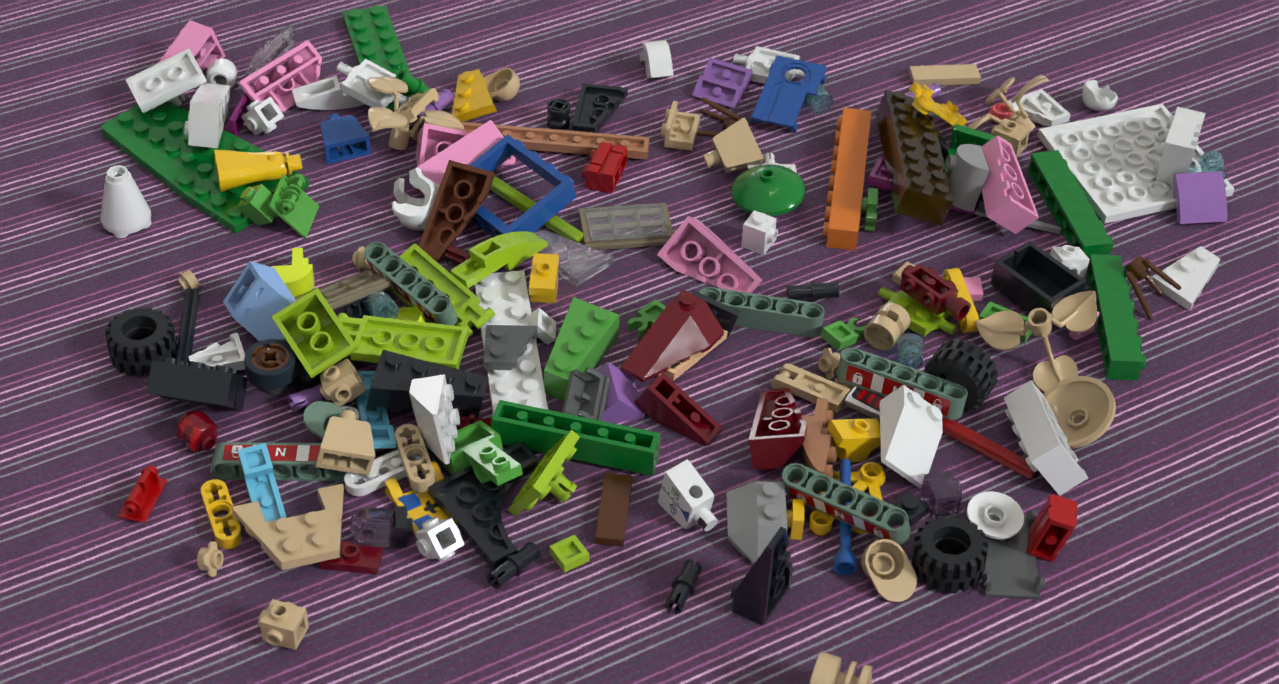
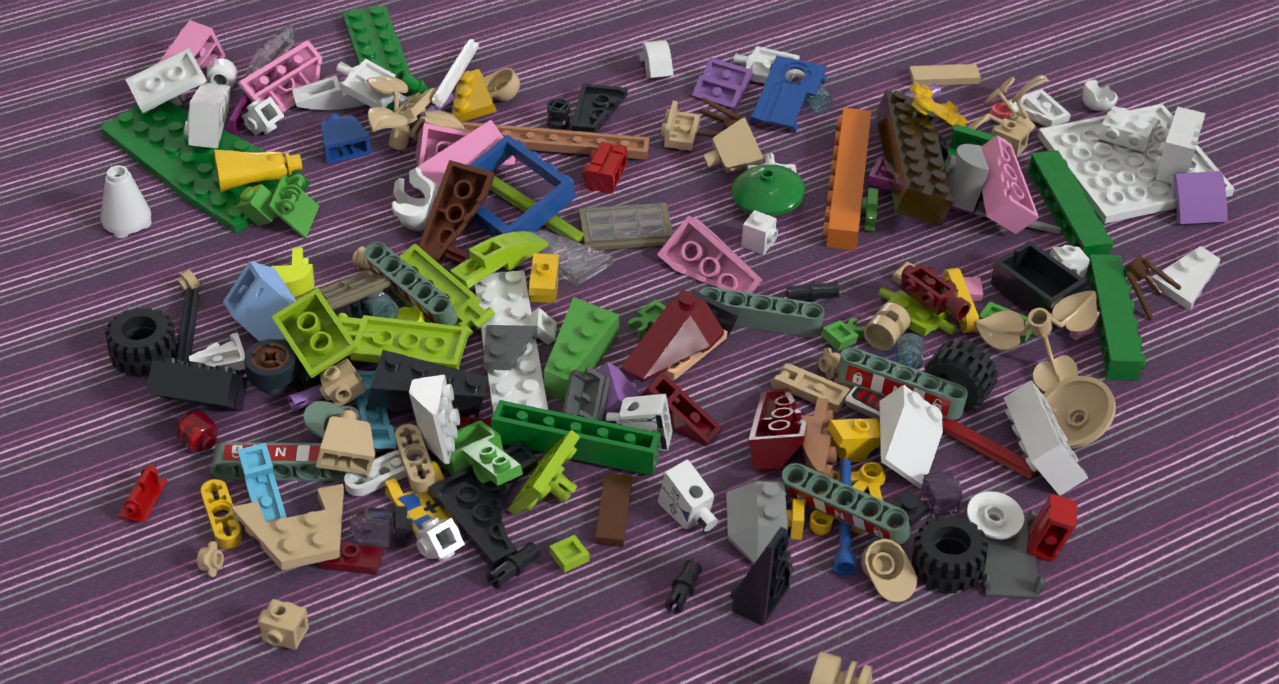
clear light blue wheel [1199,151,1227,180] -> none
none -> white axle [431,39,479,107]
none -> white torso [606,394,673,451]
none -> white plate [1099,106,1158,152]

